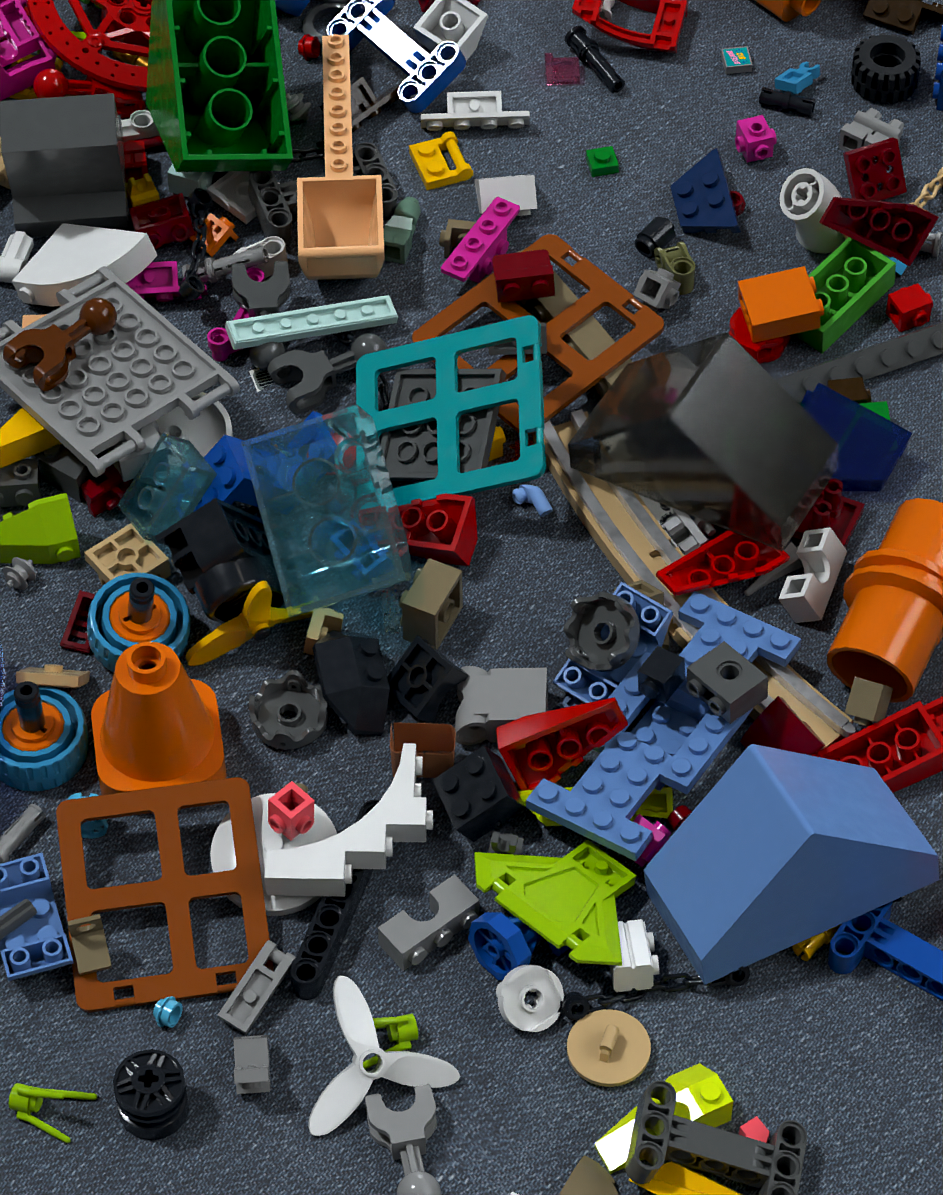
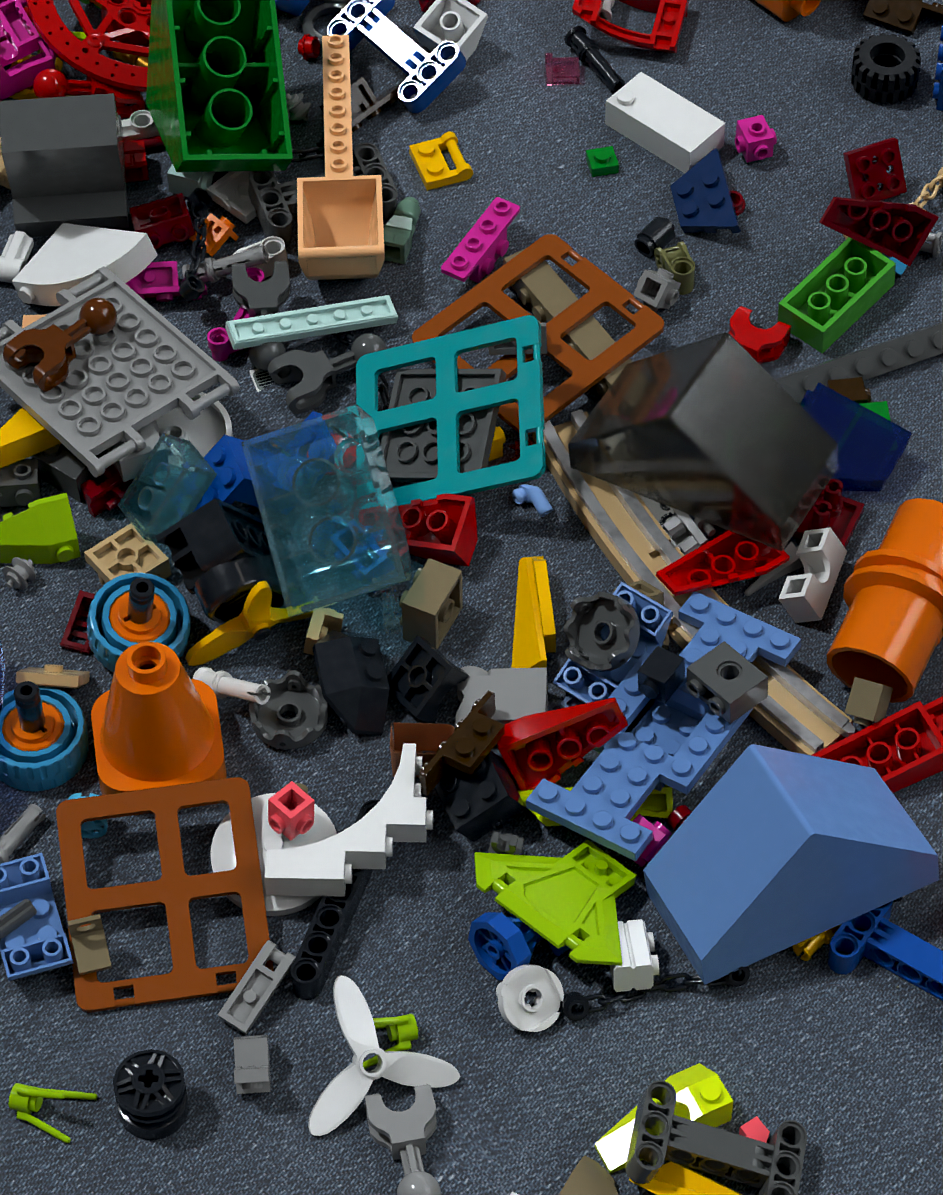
yellow tile [126,173,160,207] -> none
medium azure plate [153,996,183,1028] -> none
light grey arch [378,874,480,971] -> none
white bracket [421,91,530,131] -> none
dark tan bracket [439,219,476,258] -> none
white slope [474,174,537,216] -> none
dark red bracket [492,249,555,303] -> none
tan shield [567,1009,651,1087] -> none
tile [721,46,752,74] -> none
orange brick [738,266,824,343] -> none
dark red brick [740,696,825,755] -> none
black pin [759,87,816,116] -> none
dark azure plate [774,61,821,94] -> none
white brick [780,168,845,254] -> none
light grey hips [839,108,904,161] -> none
red brick [886,283,933,332] -> none
none -> white pin [193,667,271,705]
none -> dark brown bracket [419,690,505,796]
none -> yellow wedge [511,556,556,668]
none -> white brick [605,72,725,173]

